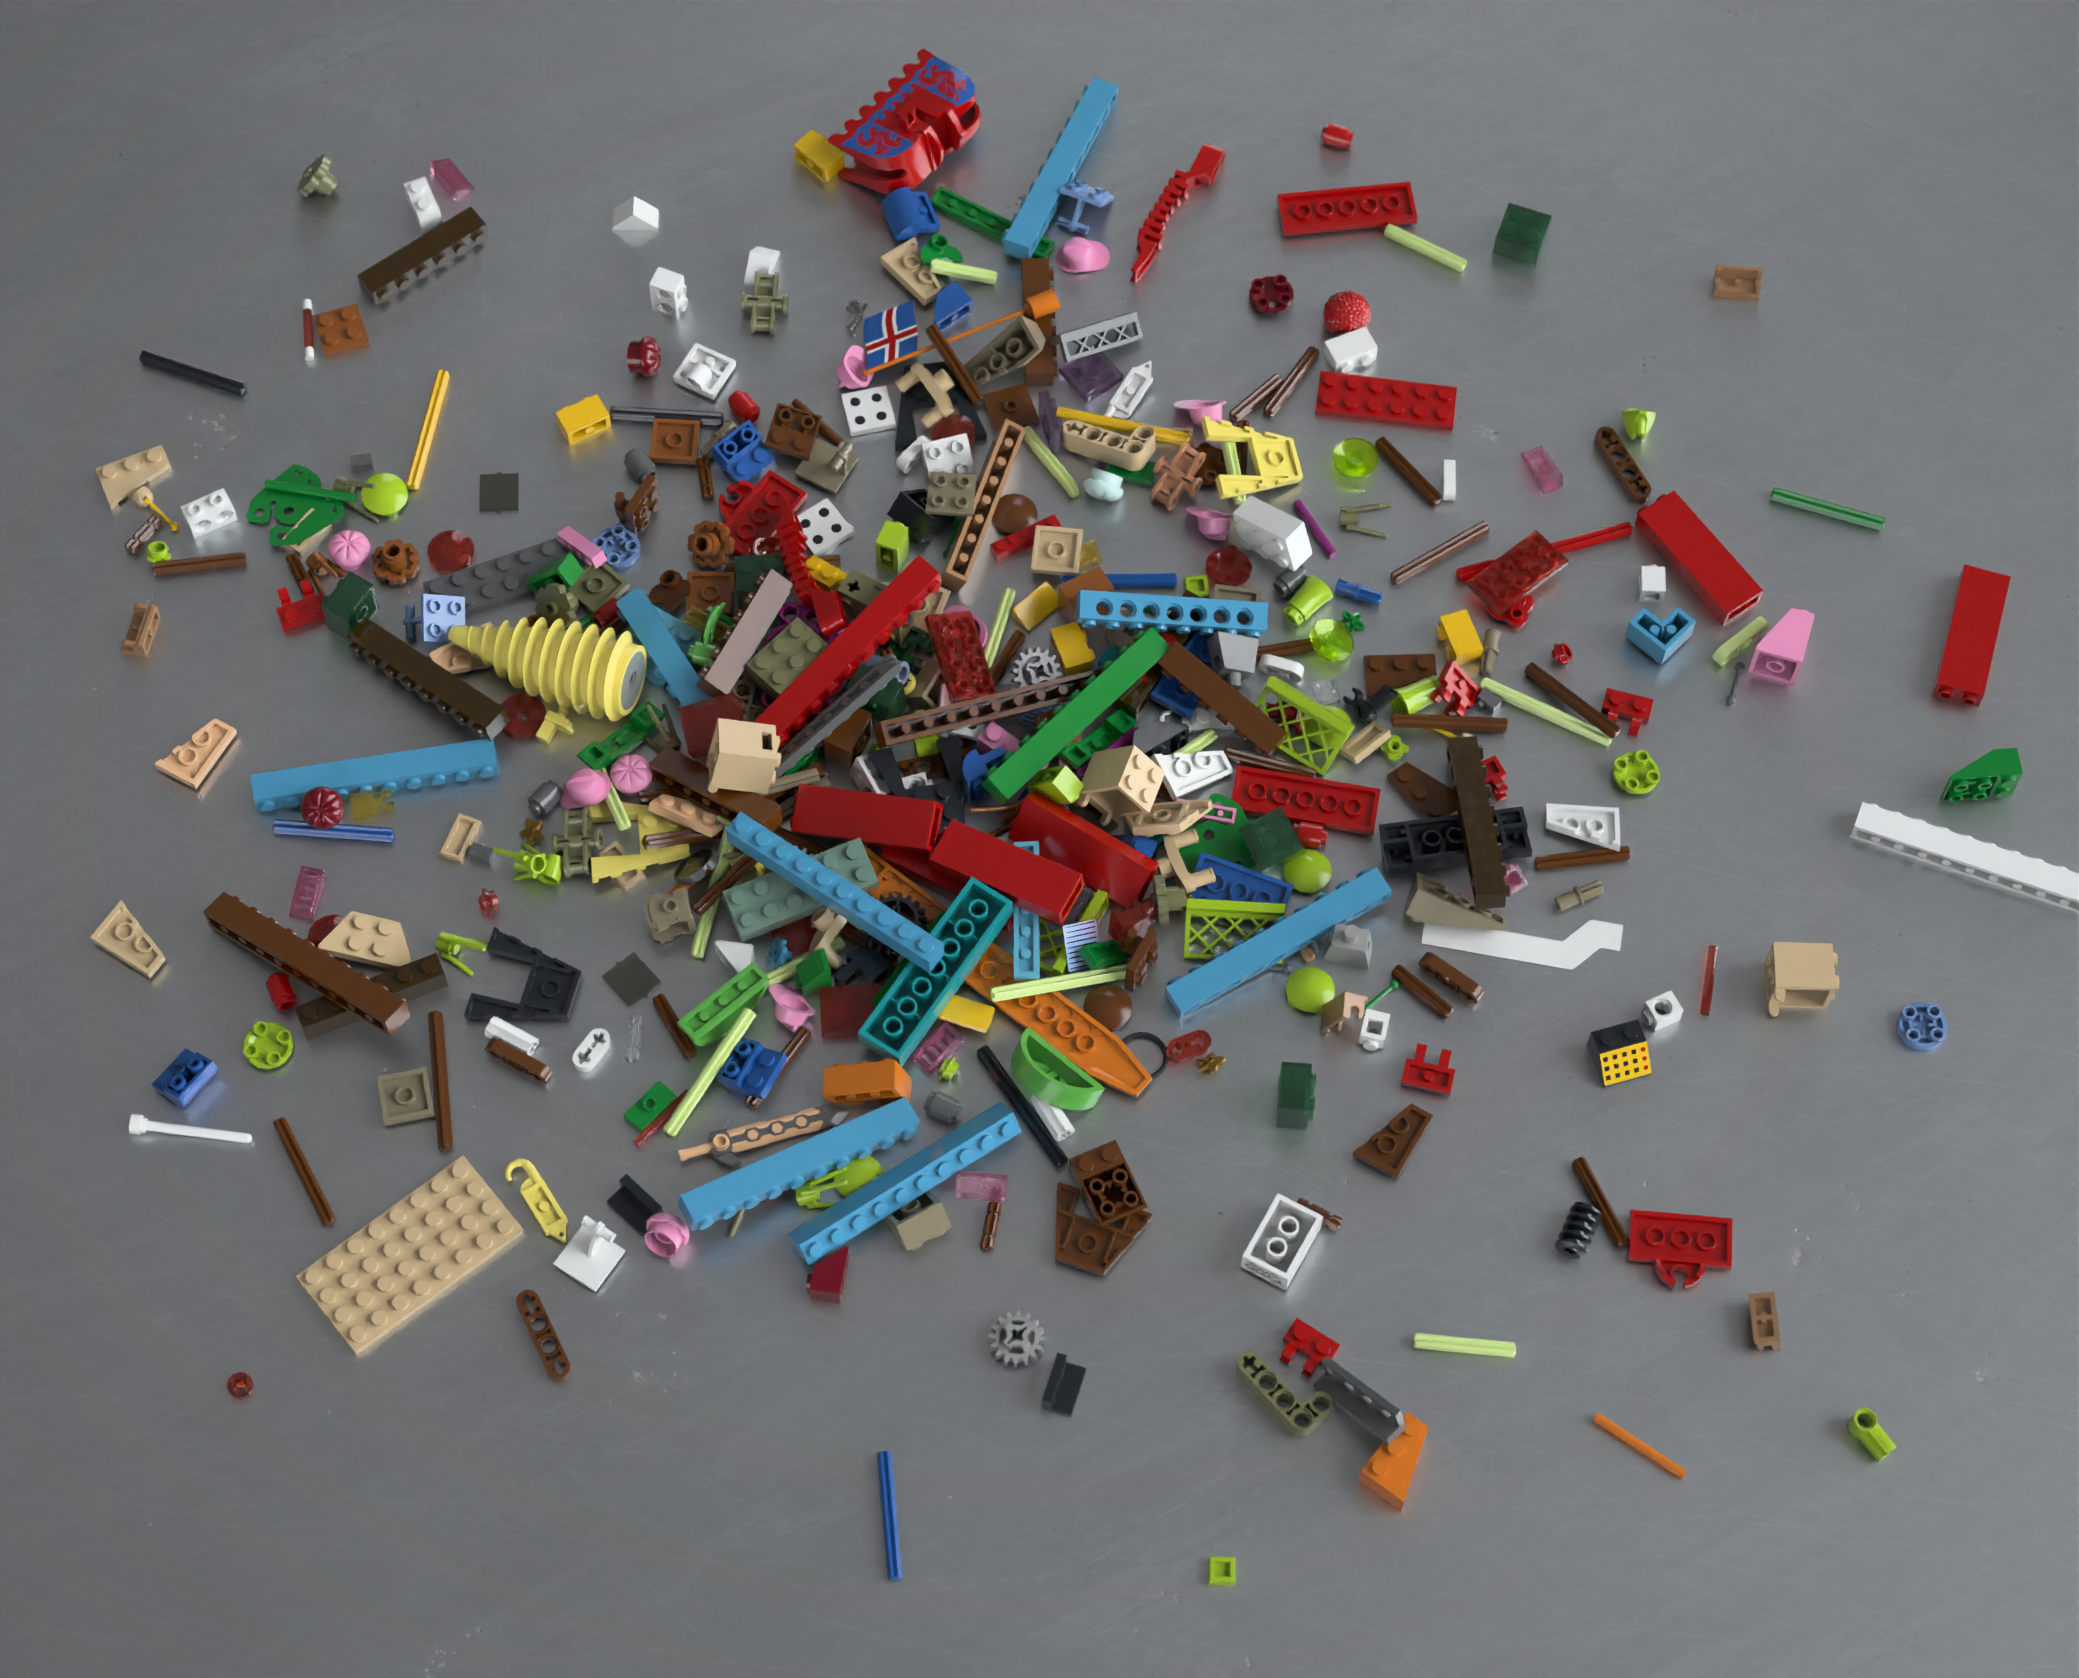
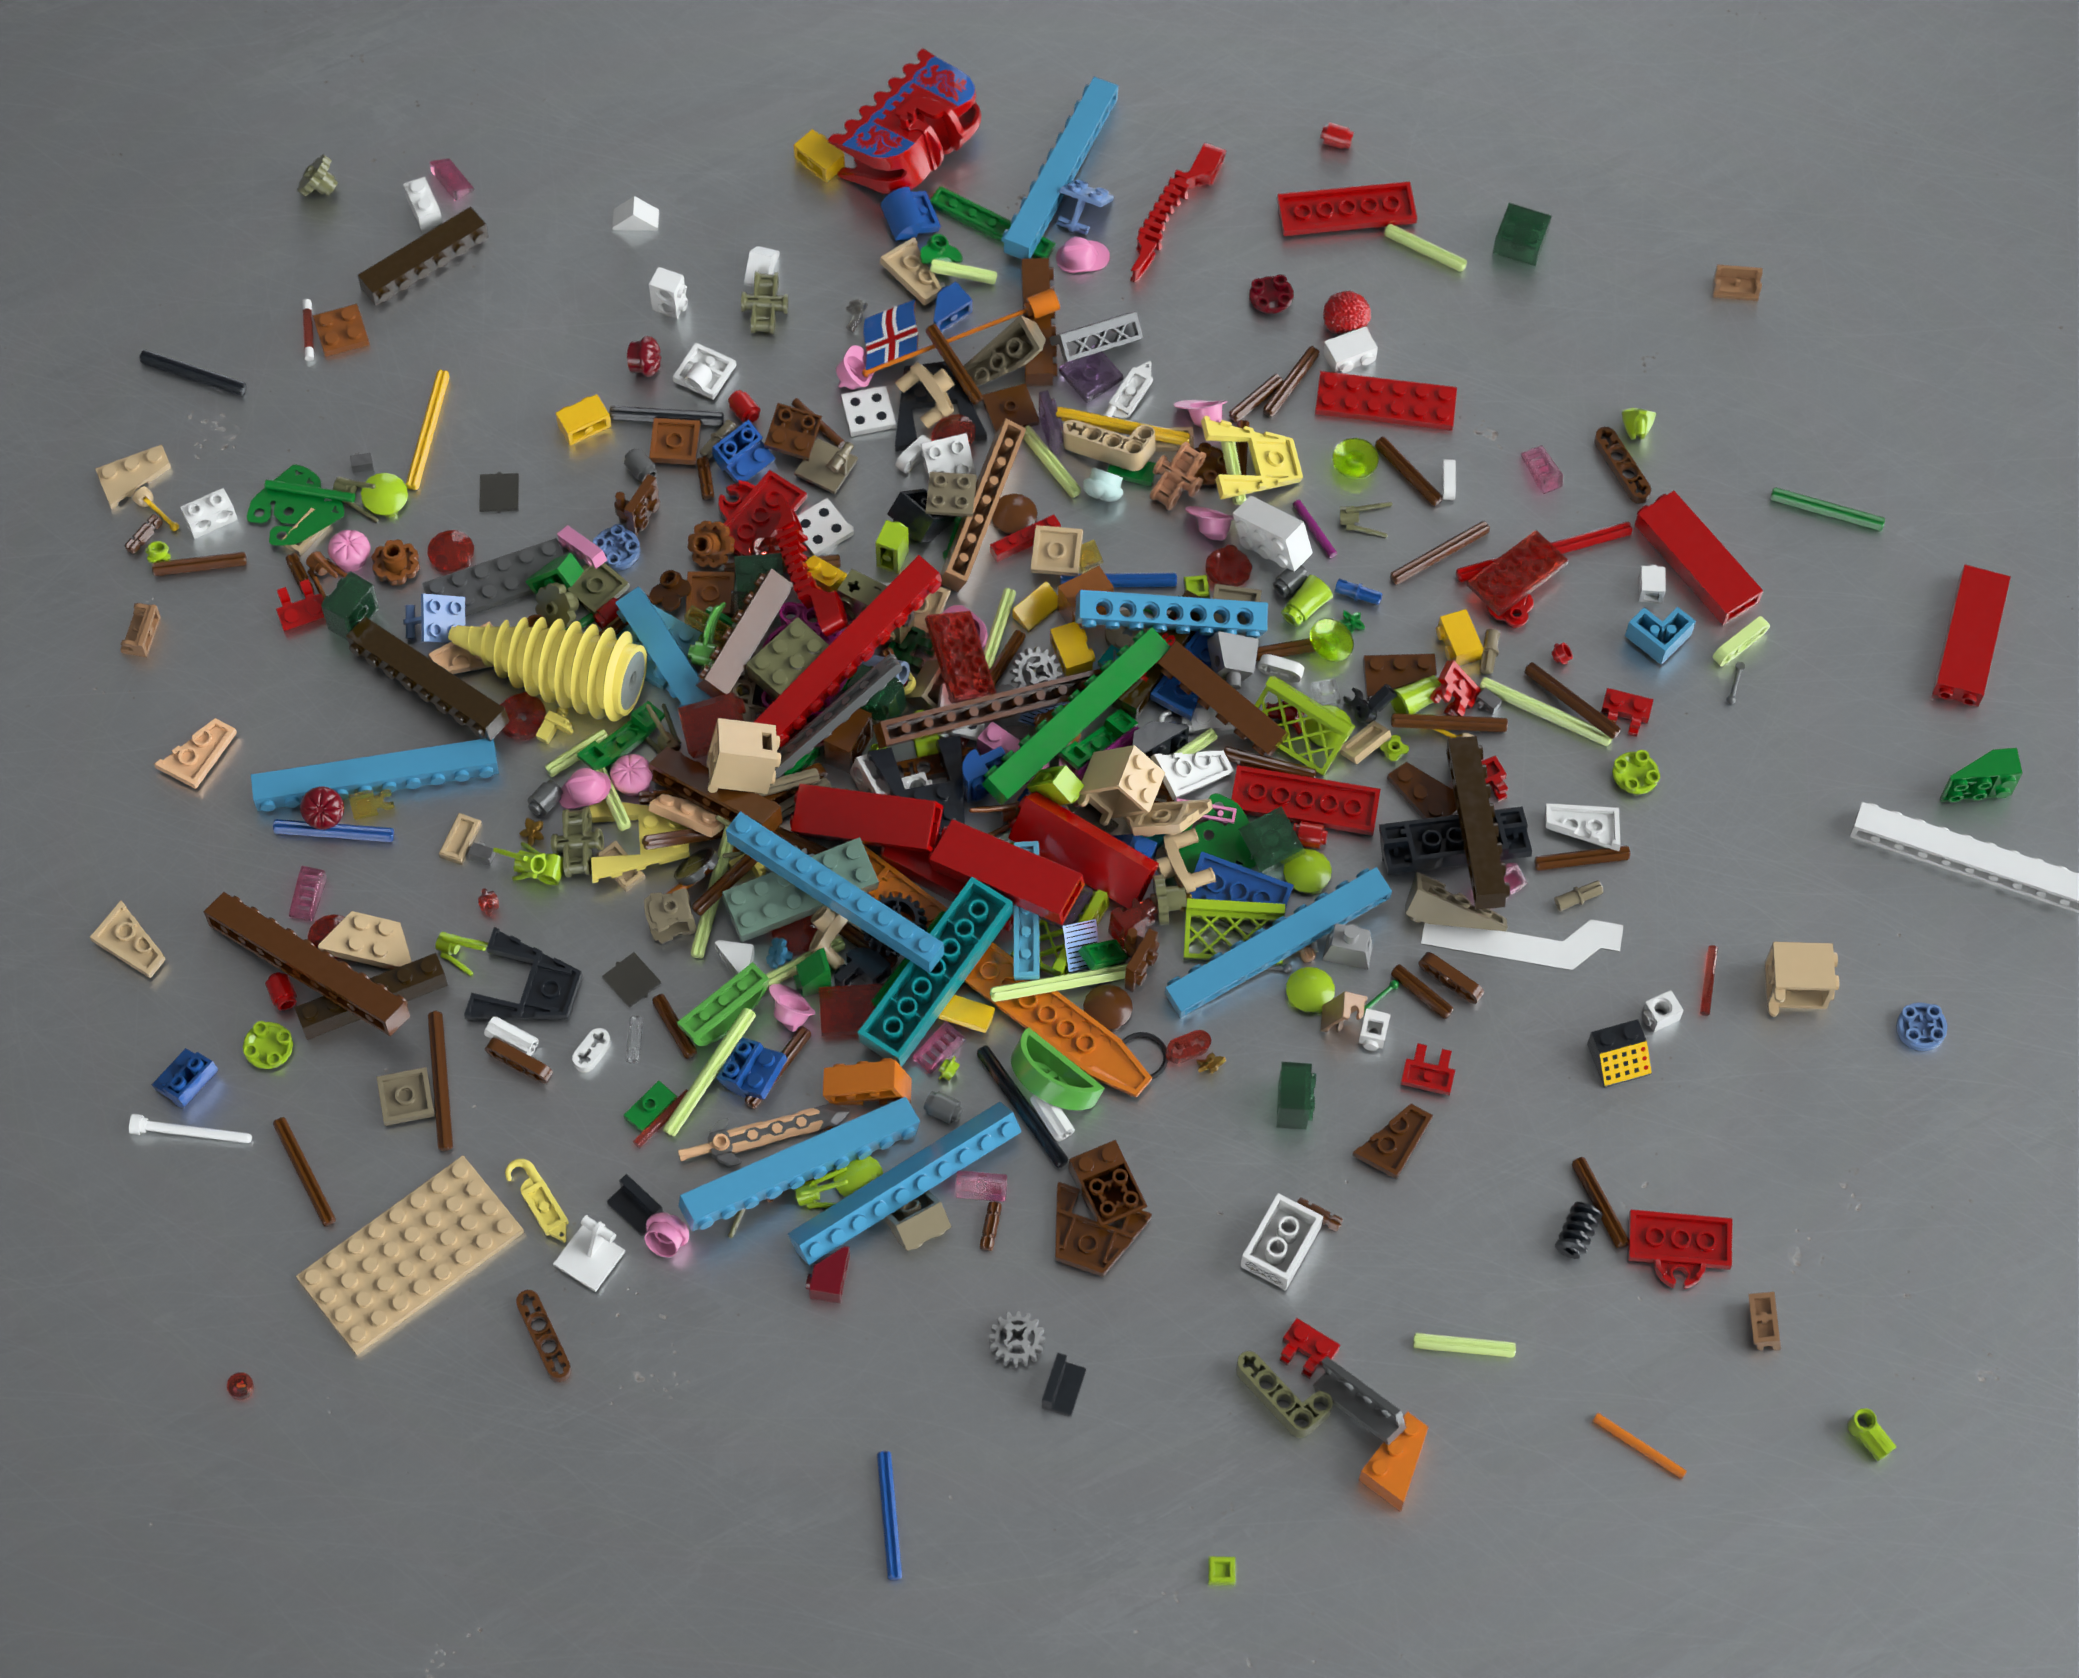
bright pink slope [1748,608,1815,685] -> none
none -> yellowish green axle [545,729,608,777]

